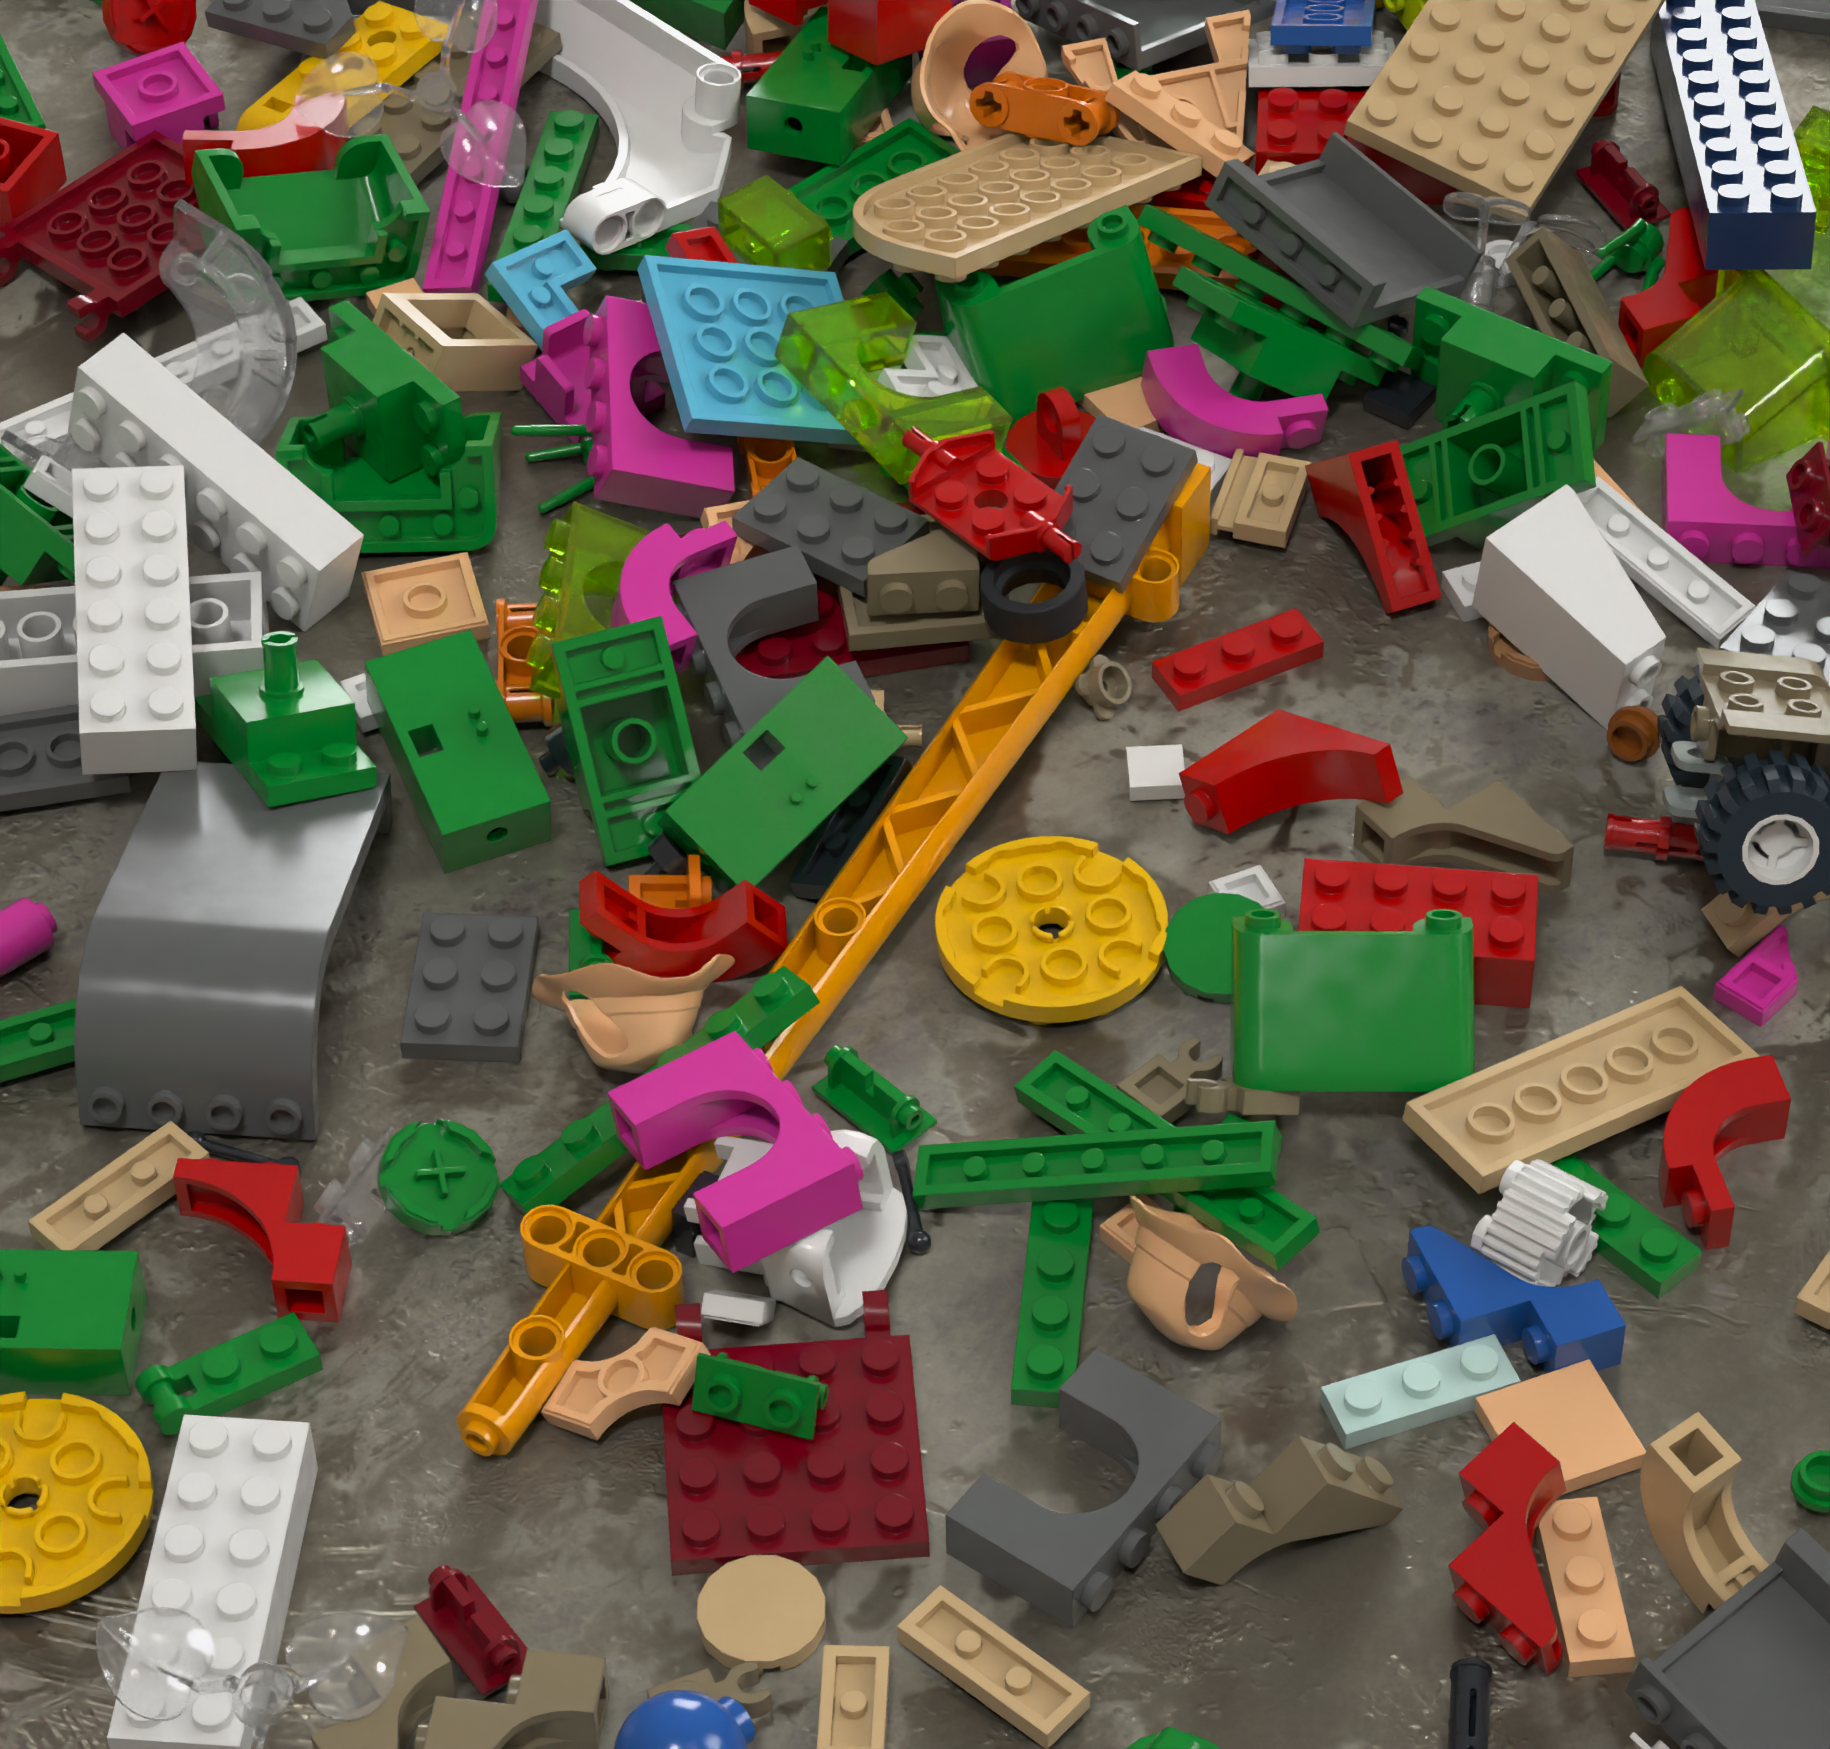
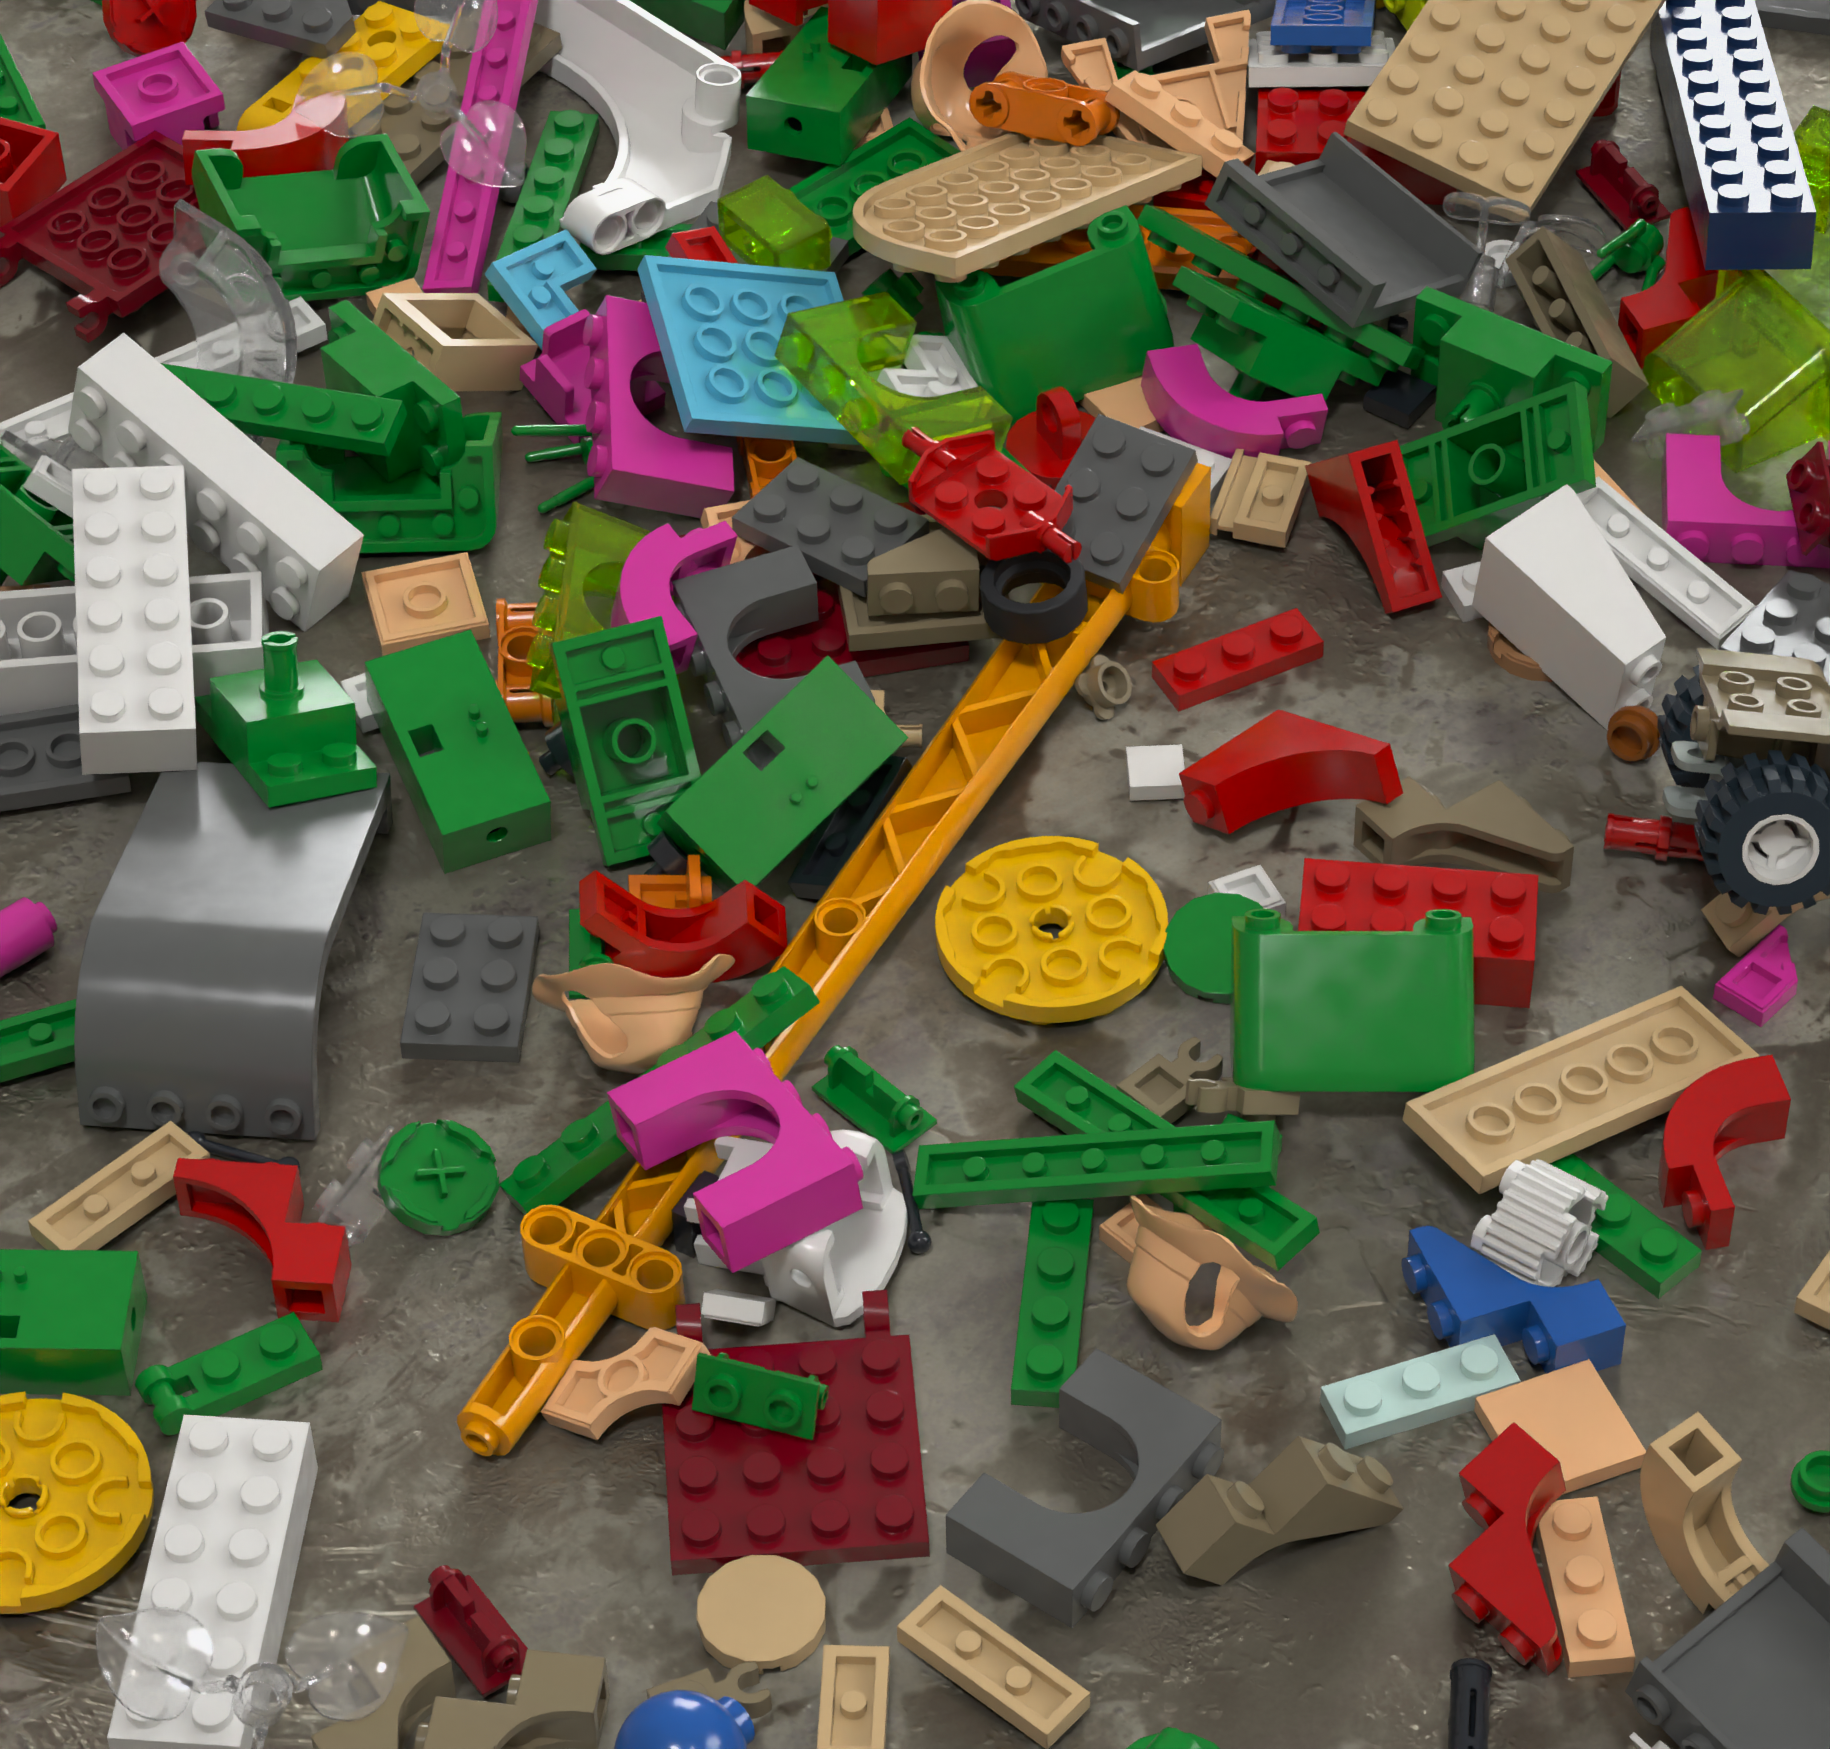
none -> green plate [161,363,407,456]

